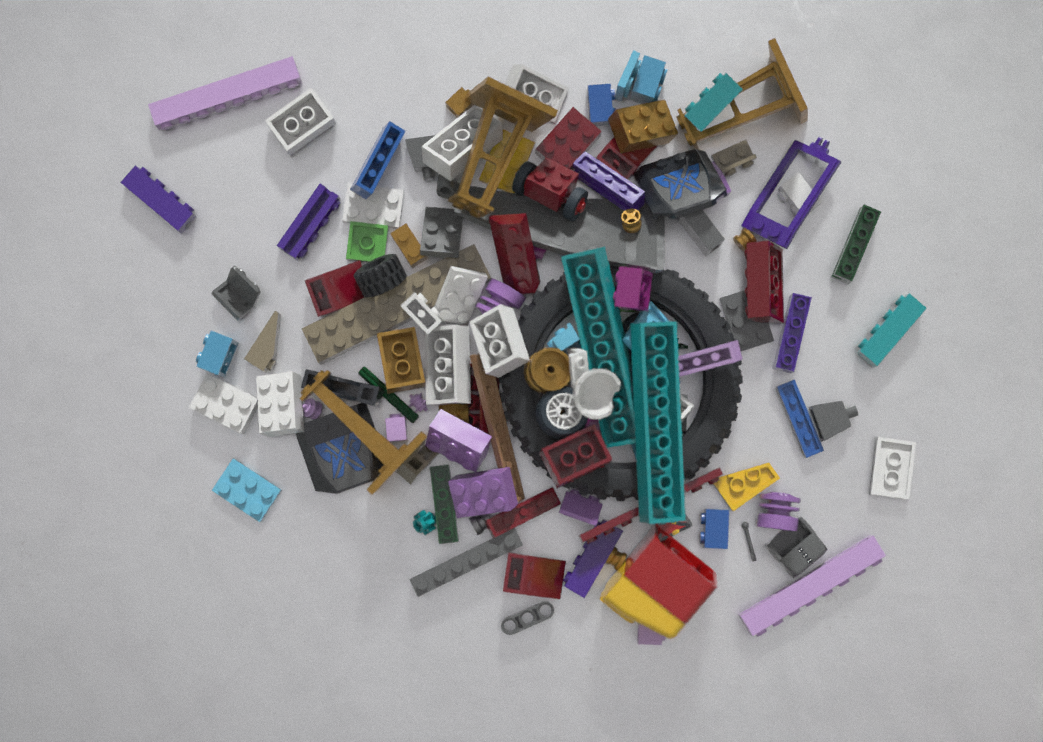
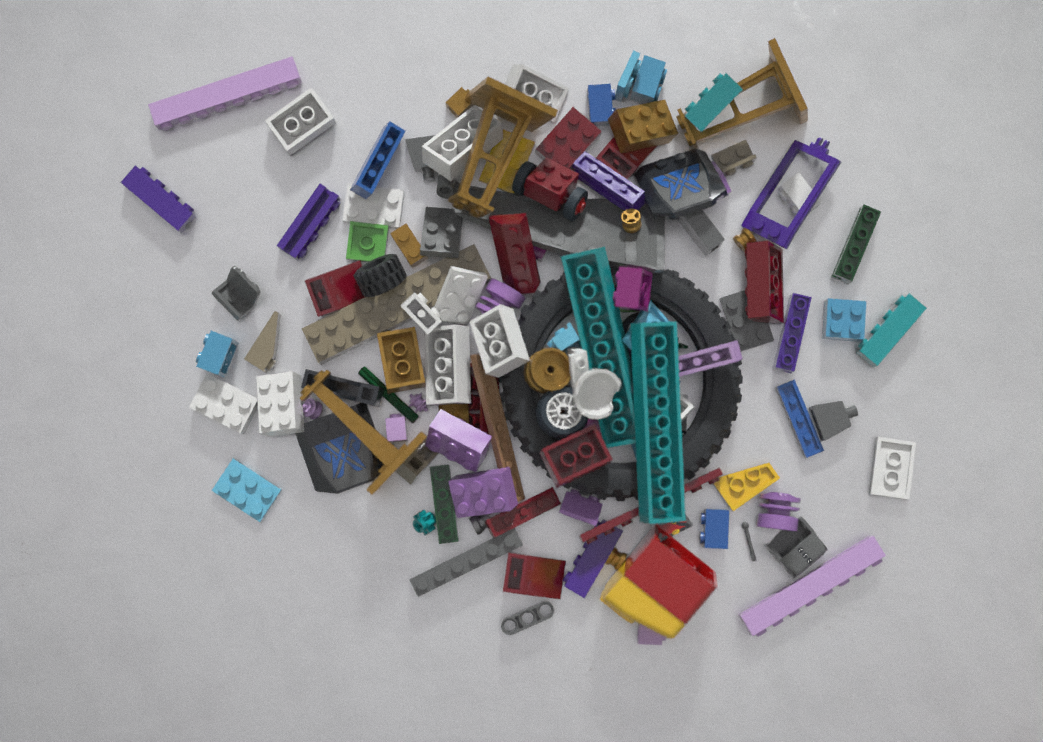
none -> dark azure brick [822,298,866,342]

